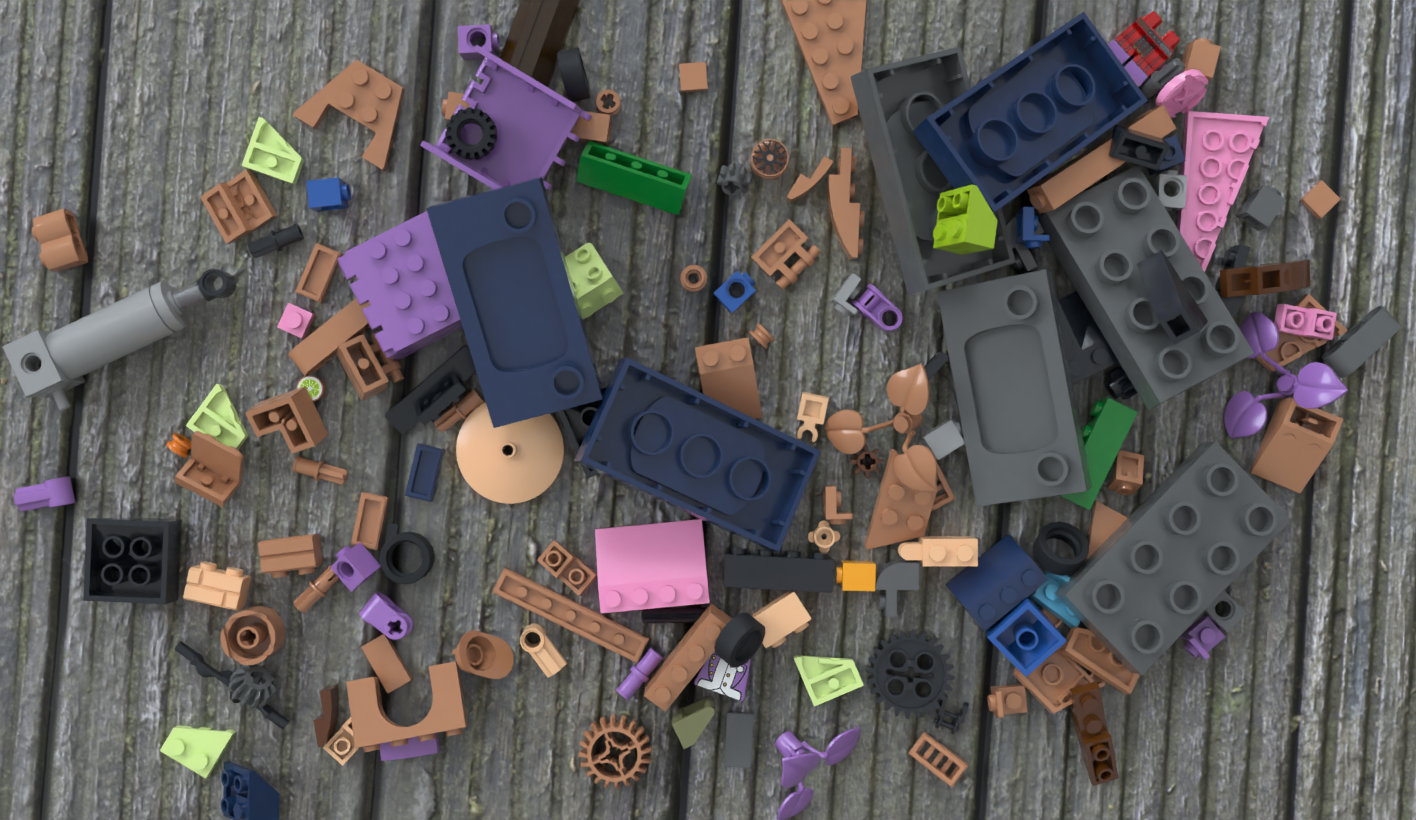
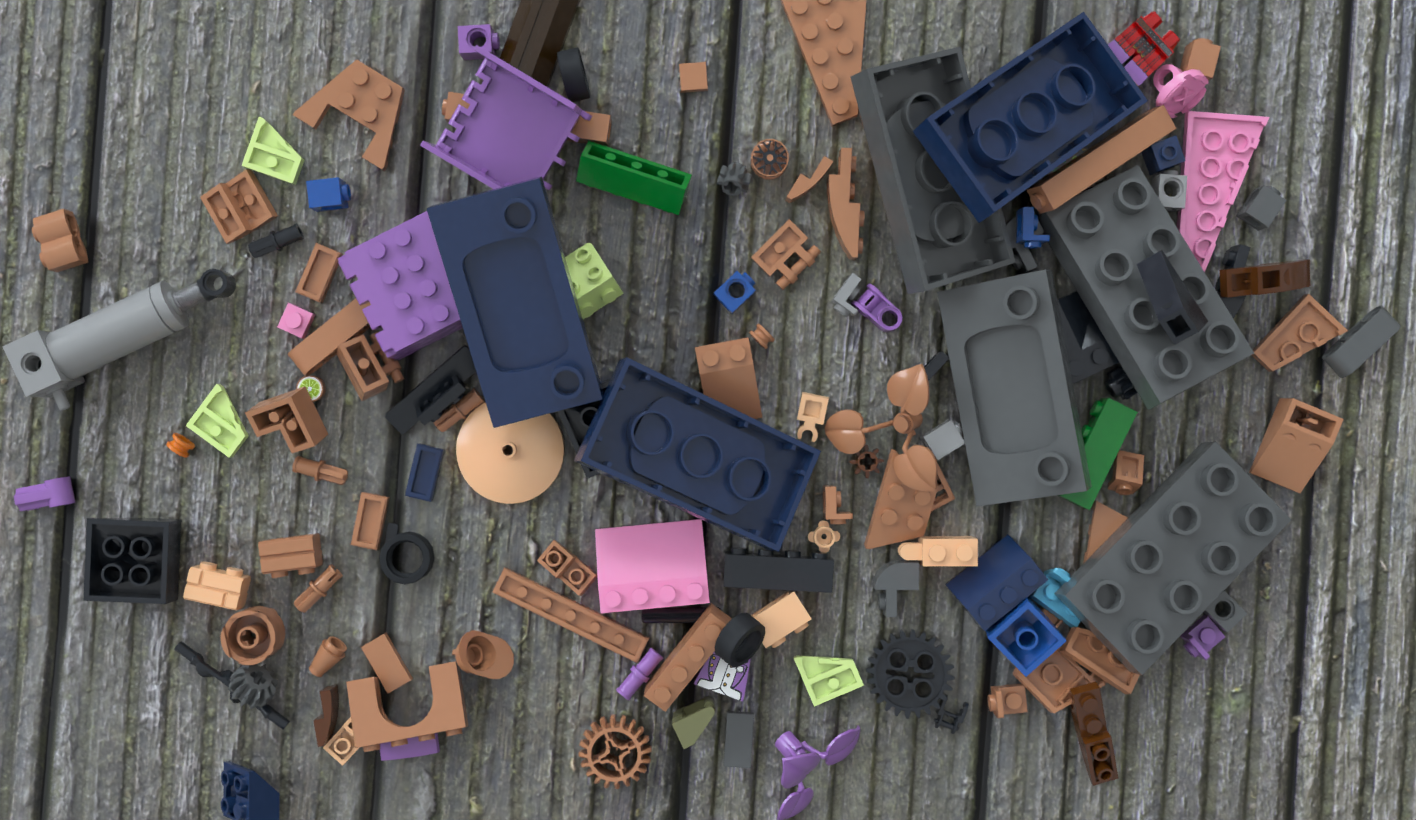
yellowish green wing [160,725,236,778] -> none
nougat bracket [175,431,244,507] -> none
medium lavender brick [330,542,381,592] -> none
medium lavender piece [359,591,414,640] -> none
black tyre [445,107,497,160] -> none
light nougat piece [520,623,567,678] -> none
nougat bush [596,89,621,116] -> none
nougat plate [680,265,707,292] -> none
light orange brick [835,560,876,591] -> none
nougat slope [908,731,969,787] -> none
lime slope [933,185,998,255] -> none
black tyre [1033,521,1089,576] -> none
black slope [1109,125,1170,170] -> none
dark grey axle [1139,58,1185,103] -> none
medium lavender plant [1224,312,1348,439] -> none
bright pink slope [1274,304,1337,340] -> none
nougat tile [1299,180,1340,219] -> none
none -> nougat cone [309,636,347,677]

